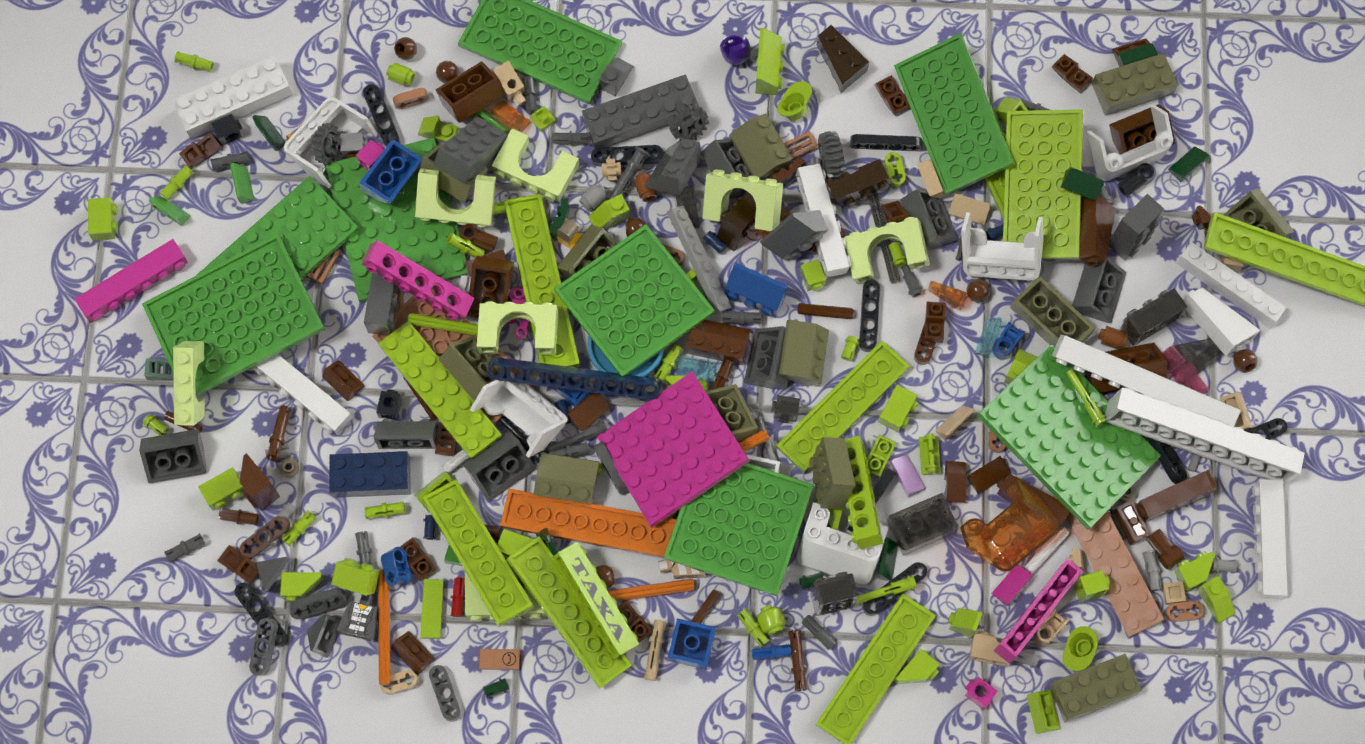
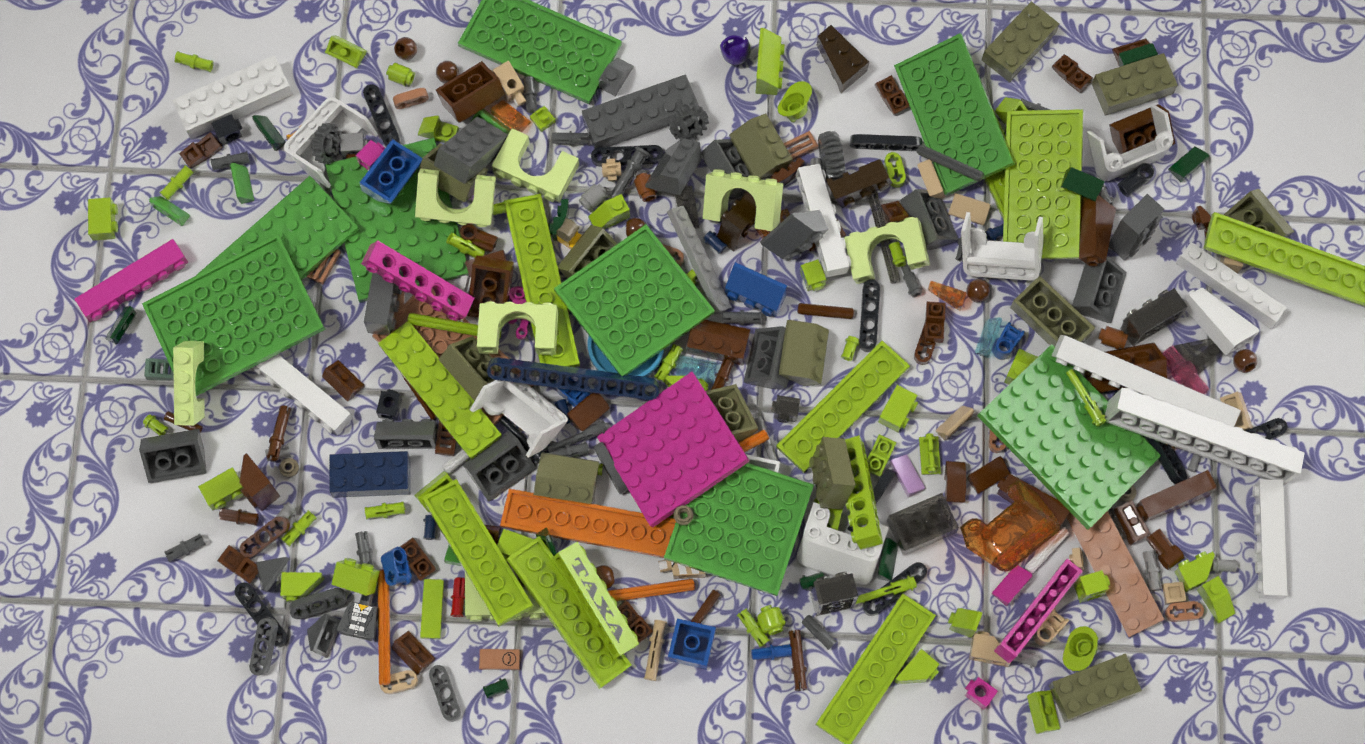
none -> dark green slope [105,306,136,345]
none -> lime slope [325,35,367,68]
none -> dark tan plate [674,505,693,525]
none -> dark grey axle [917,145,984,182]
none -> olive brick [982,1,1060,83]

